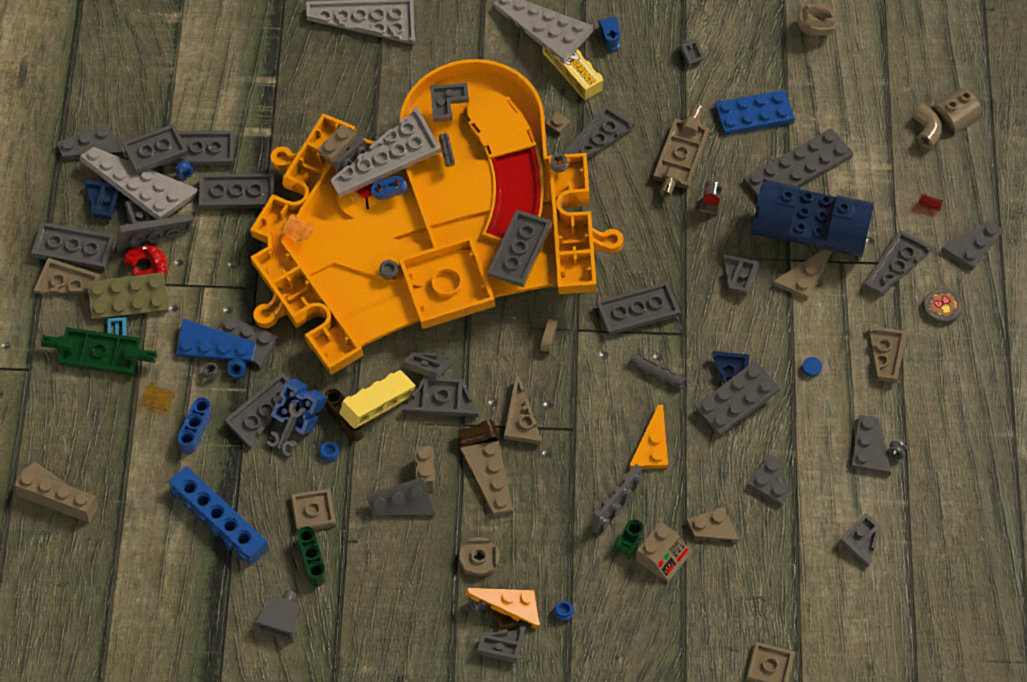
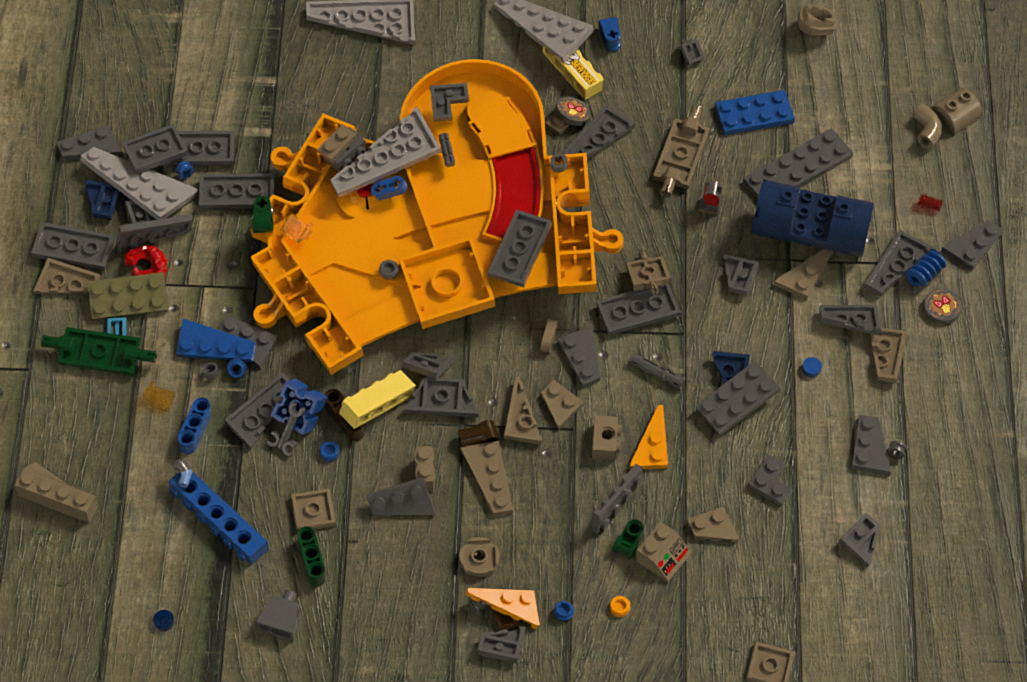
none -> clear blue tile [153,610,174,631]
none -> arm [173,459,192,488]
none -> dark green piece [252,196,274,233]
none -> dark tan wing [541,380,583,430]
none -> tile [555,96,591,126]
none -> dark grey wing [558,325,600,388]
none -> dark tan brick [592,415,622,461]
none -> light orange tile [610,596,630,617]
none -> dark tan plate [626,251,671,295]
none -> dark grey wing [819,305,881,336]
none -> blue piece [905,249,947,287]

